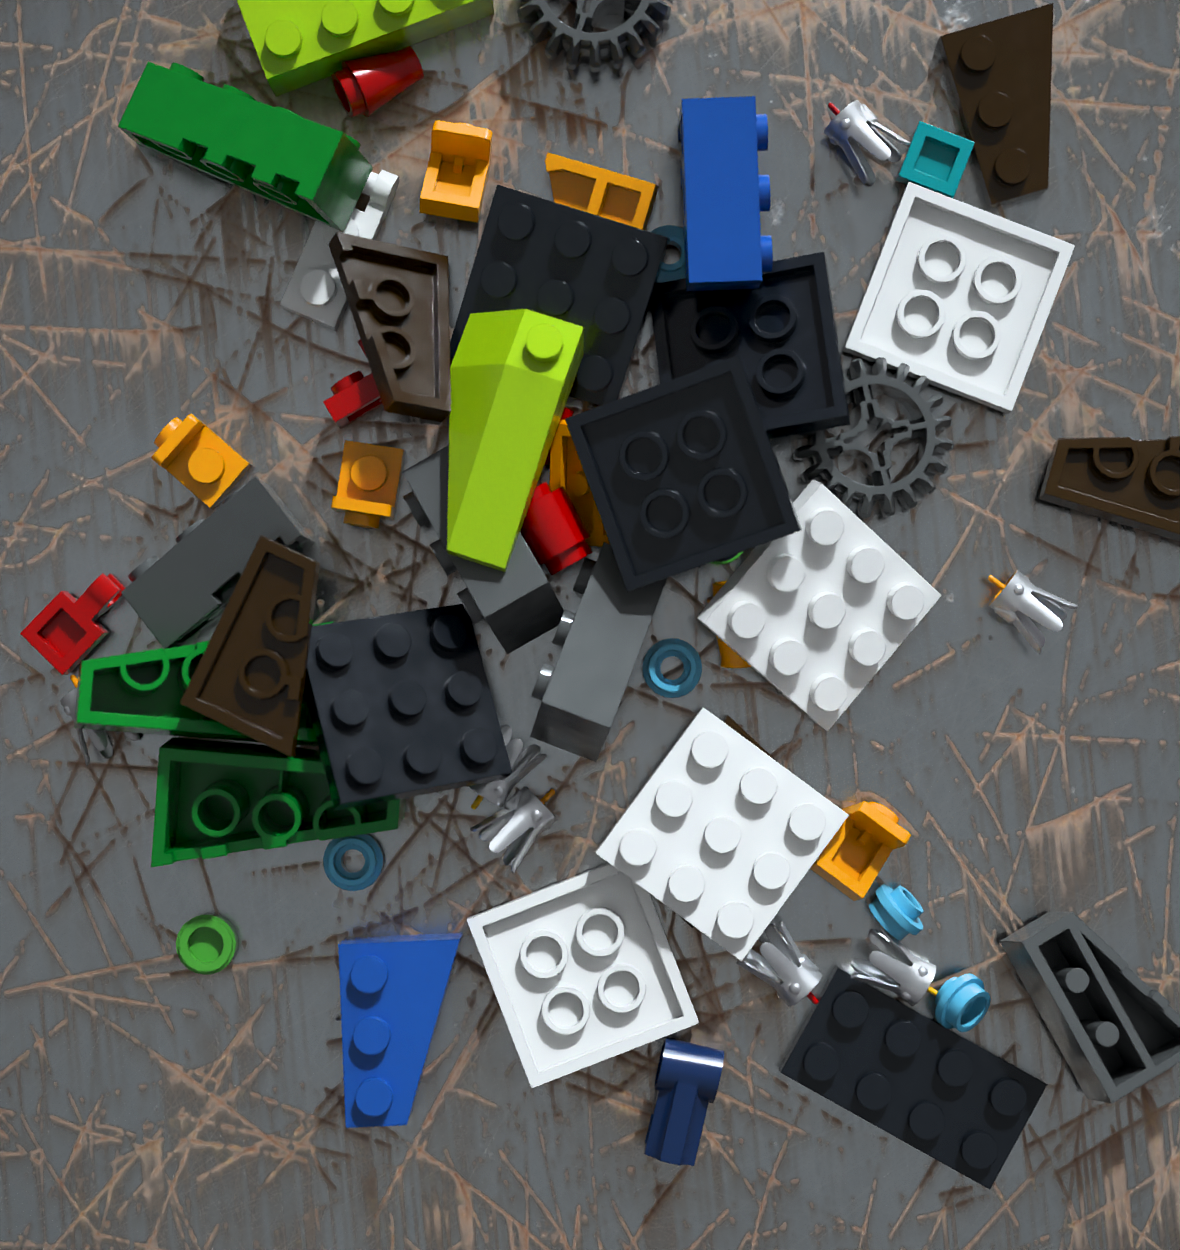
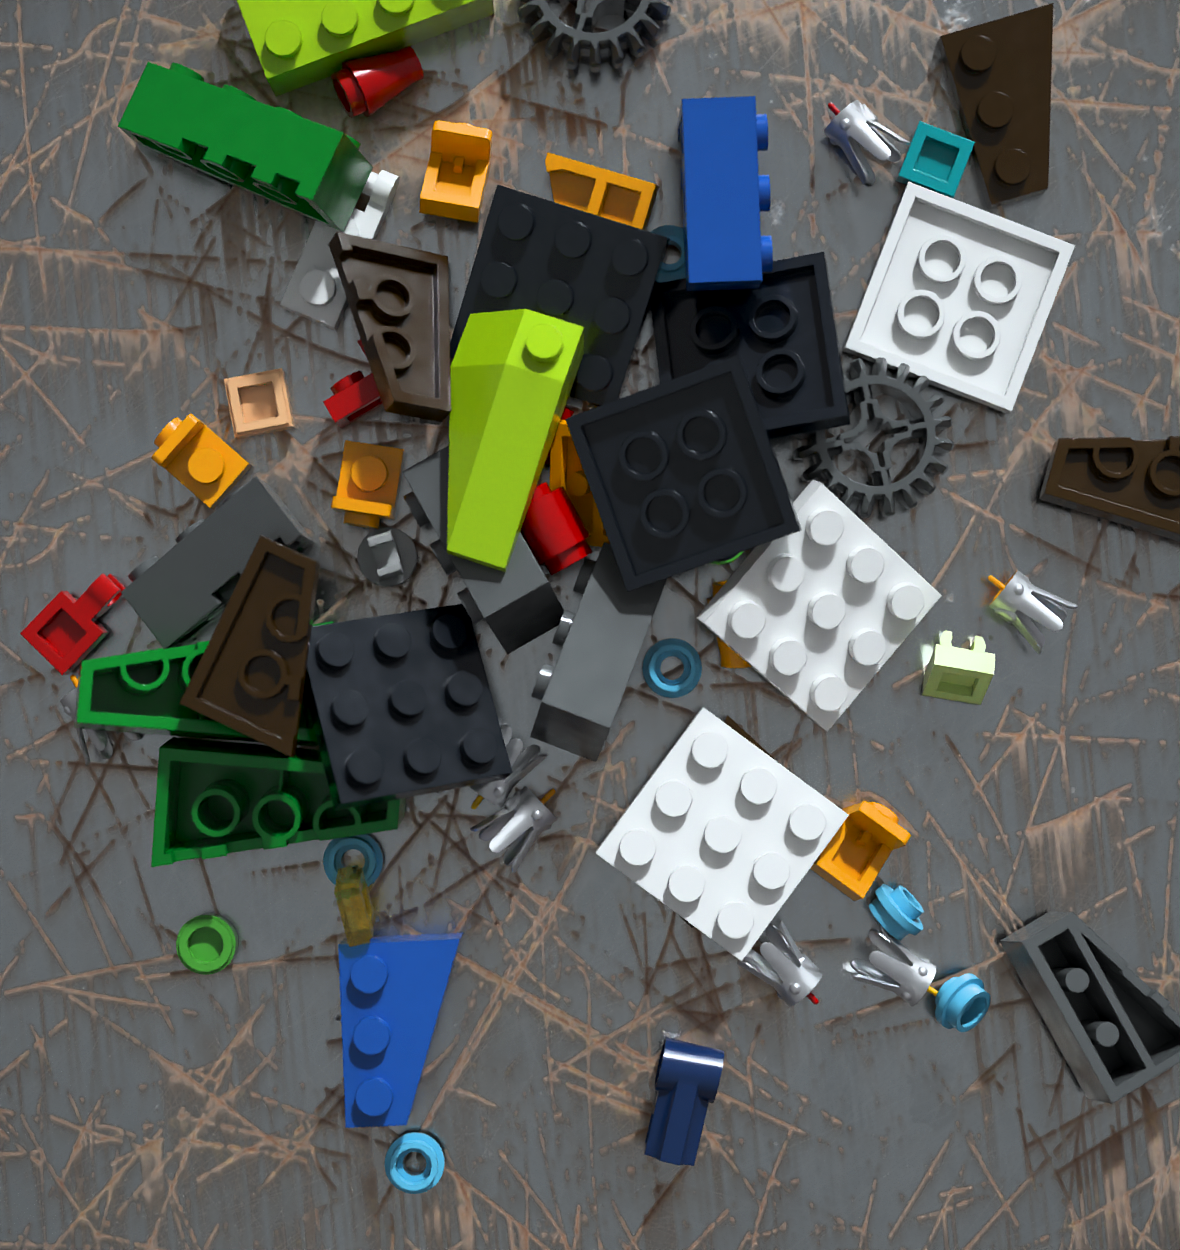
white plate [467,863,699,1089] -> none
black plate [779,966,1048,1189] -> none
none -> light nougat tile [224,368,295,439]
none -> clear yellow tile [334,865,375,947]
none -> light grey plate [357,527,417,587]
none -> medium azure plate [385,1132,445,1194]
none -> yellowish green tile [922,631,995,705]

